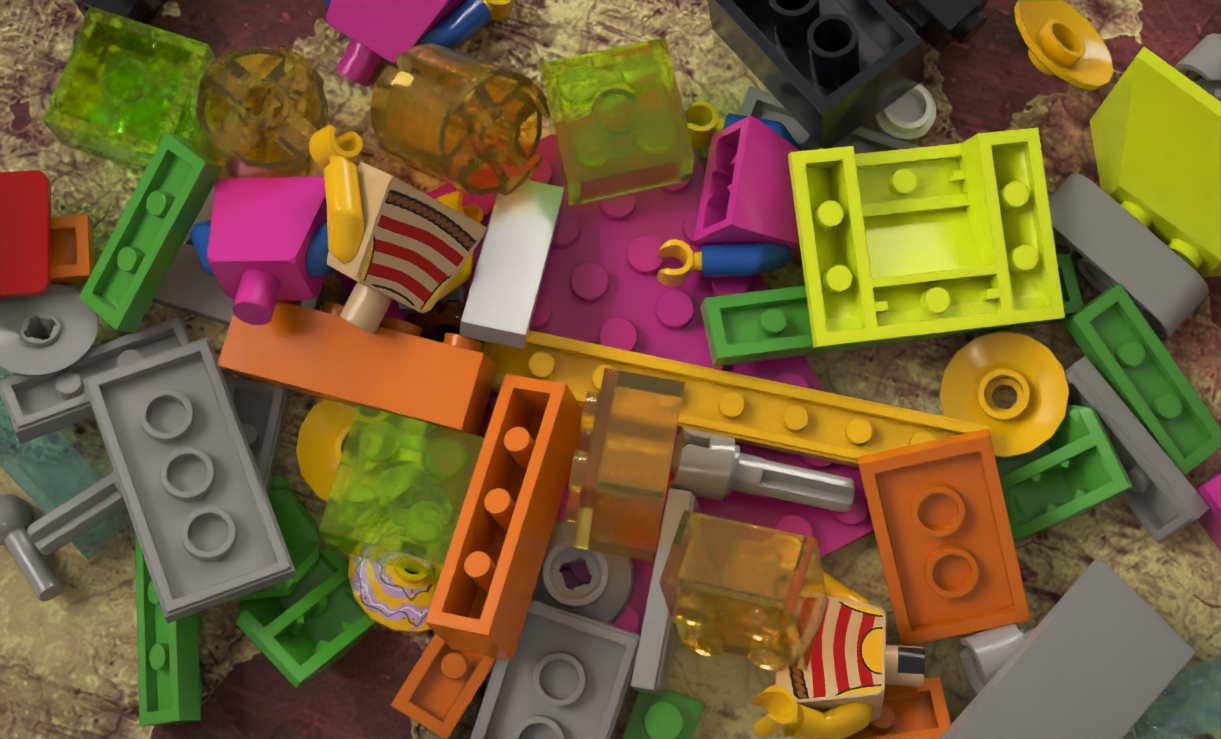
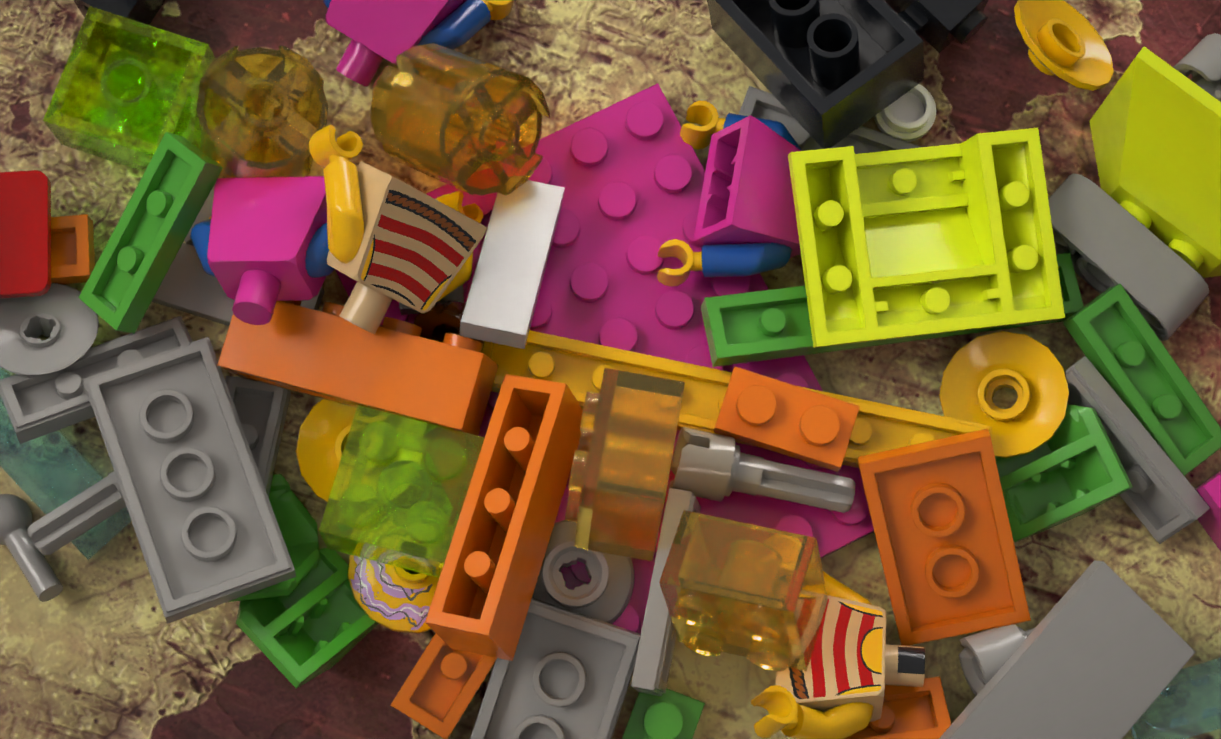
bright green plate [134,531,203,727] -> none
clear neon green brick [540,37,695,206] -> none
none -> orange plate [713,366,860,472]

